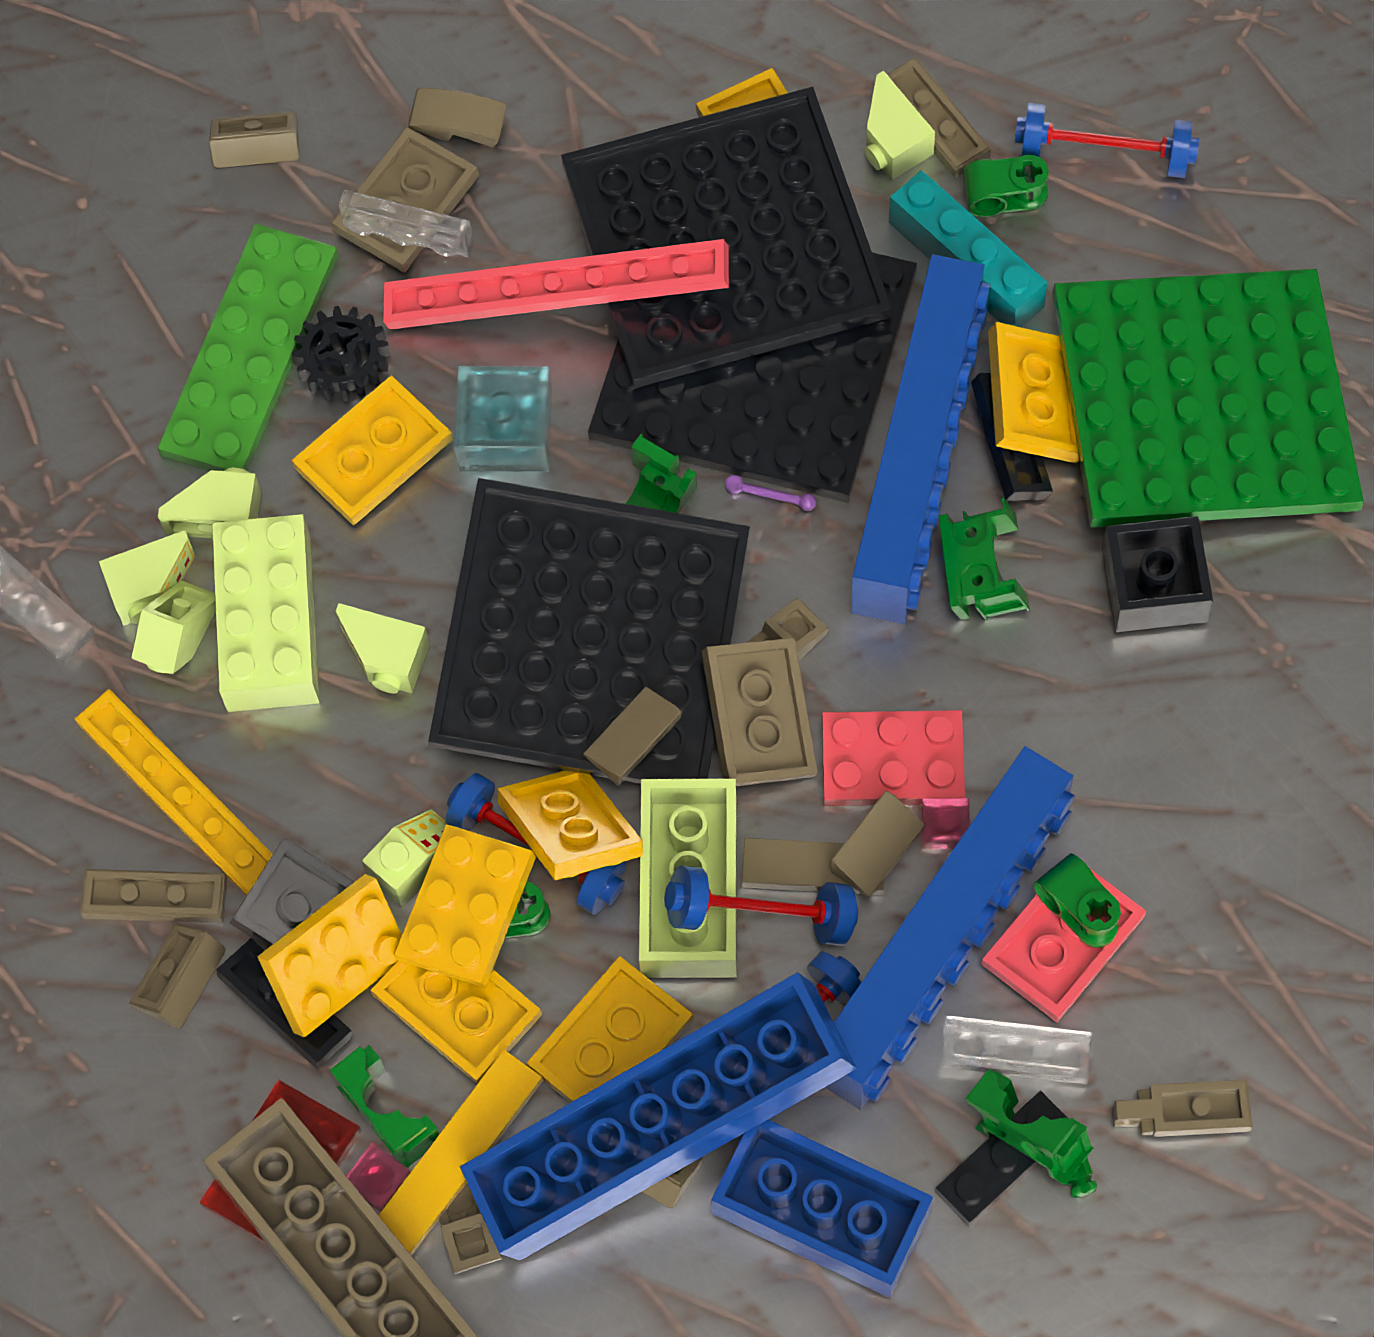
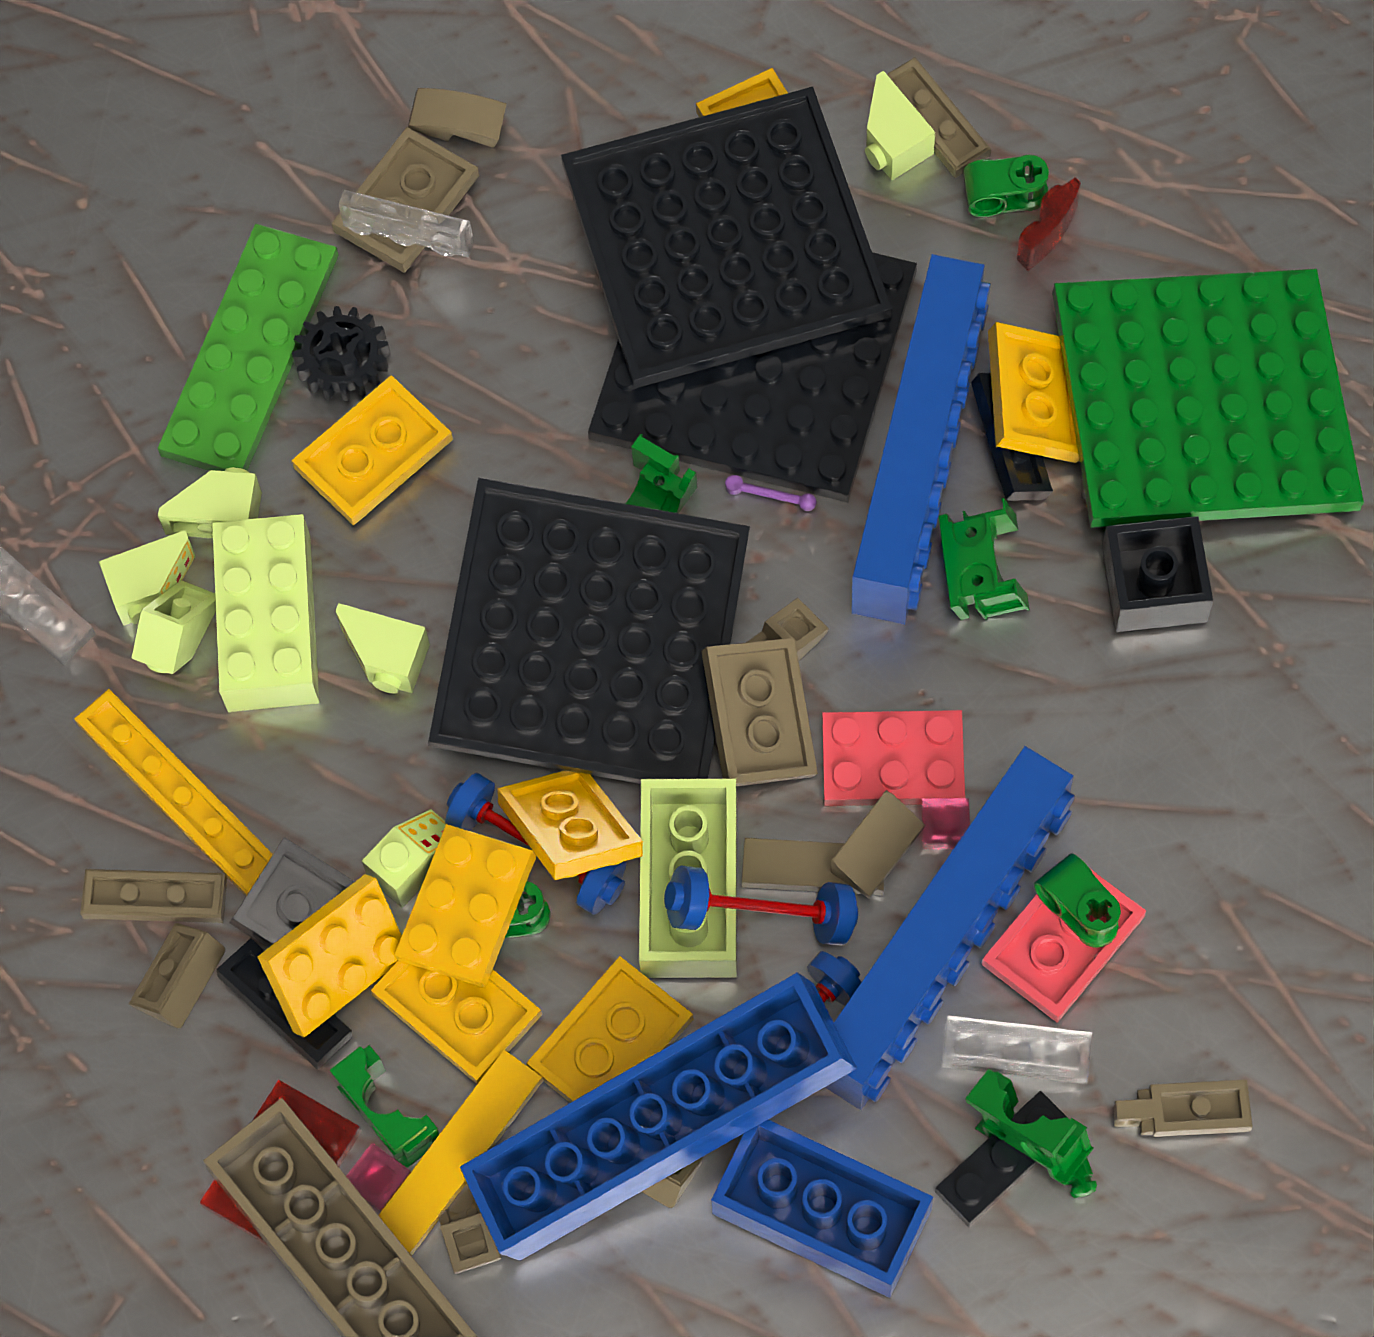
dark tan slope [209,111,300,168] -> none
coral plate [383,239,729,330] -> none
clear light blue brick [454,366,552,472] -> none
dark tan slope [583,687,682,786] -> none
teal brick [889,170,1048,327] -> none
blue axle [1015,102,1199,179] -> none
none -> clear red slope [1017,177,1081,271]

